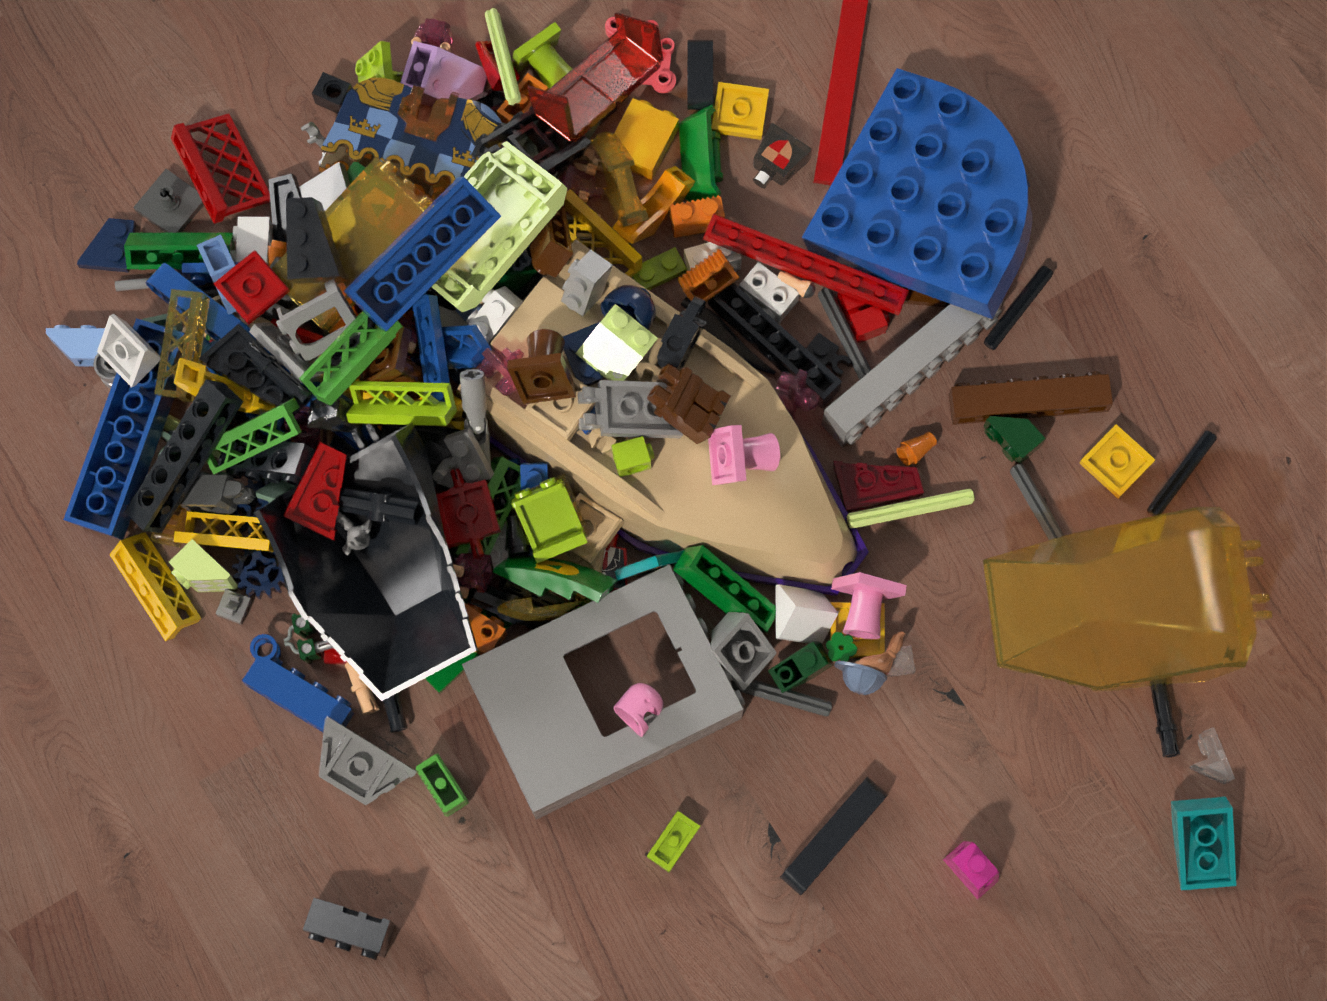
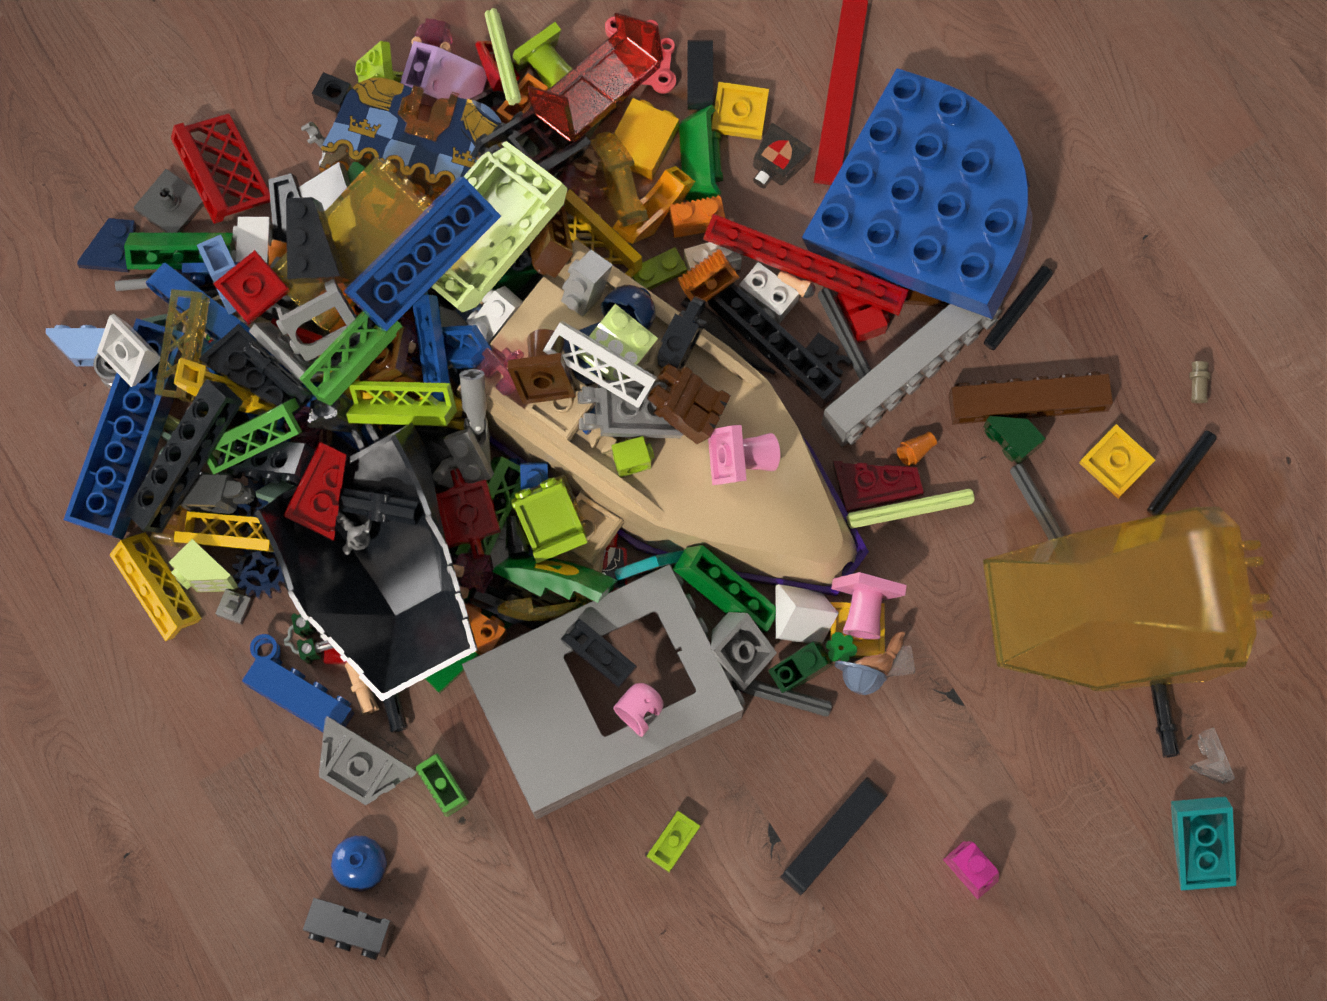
clear pink hips [777,369,819,420] -> none
none -> blue cylinder [331,835,387,892]
none -> white fence [543,321,657,408]
none -> black plate [560,618,637,688]
none -> dark tan pin [1189,361,1211,403]

